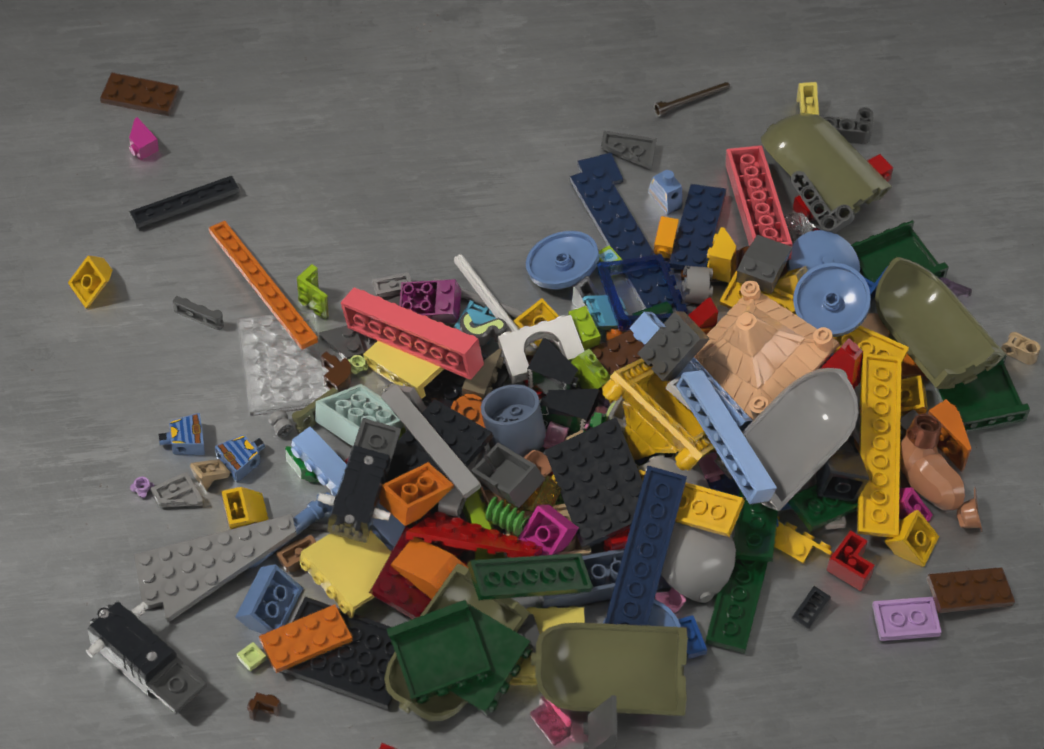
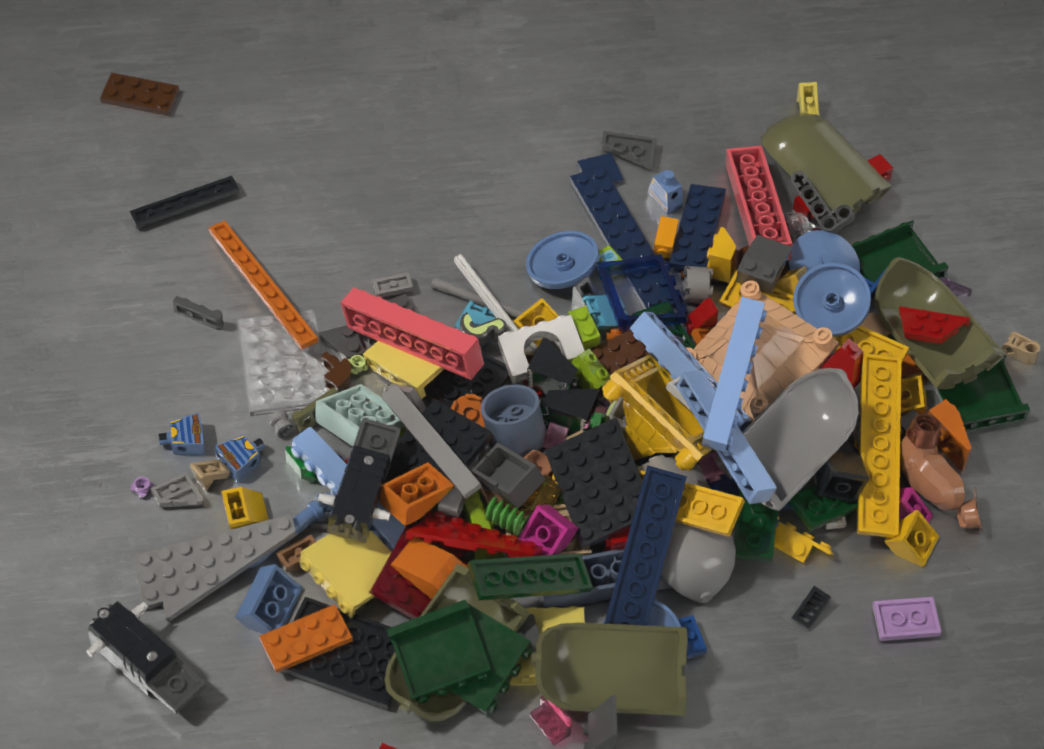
yellow slope [68,255,113,308] -> none
dark pink slope [129,117,159,160] -> none
yellowish green plate [237,642,267,672] -> none
reddish brown bracket [247,692,281,720] -> none
lime bracket [297,264,329,319] -> none
magenta slope [399,279,461,324] -> none
dark tan slope [462,348,504,400] -> none
dark grey piece [637,311,710,381] -> none
dark brown piece [654,82,730,117] -> none
bright pink bracket [654,587,686,613] -> none
dark green plate [705,537,768,653] -> none
dark grey beam [819,107,873,144] -> none
red brick [826,530,875,591] -> none
reddish brown plate [926,567,1015,613] -> none
none -> light blue brick [702,297,767,452]
none -> red wing [899,306,970,344]

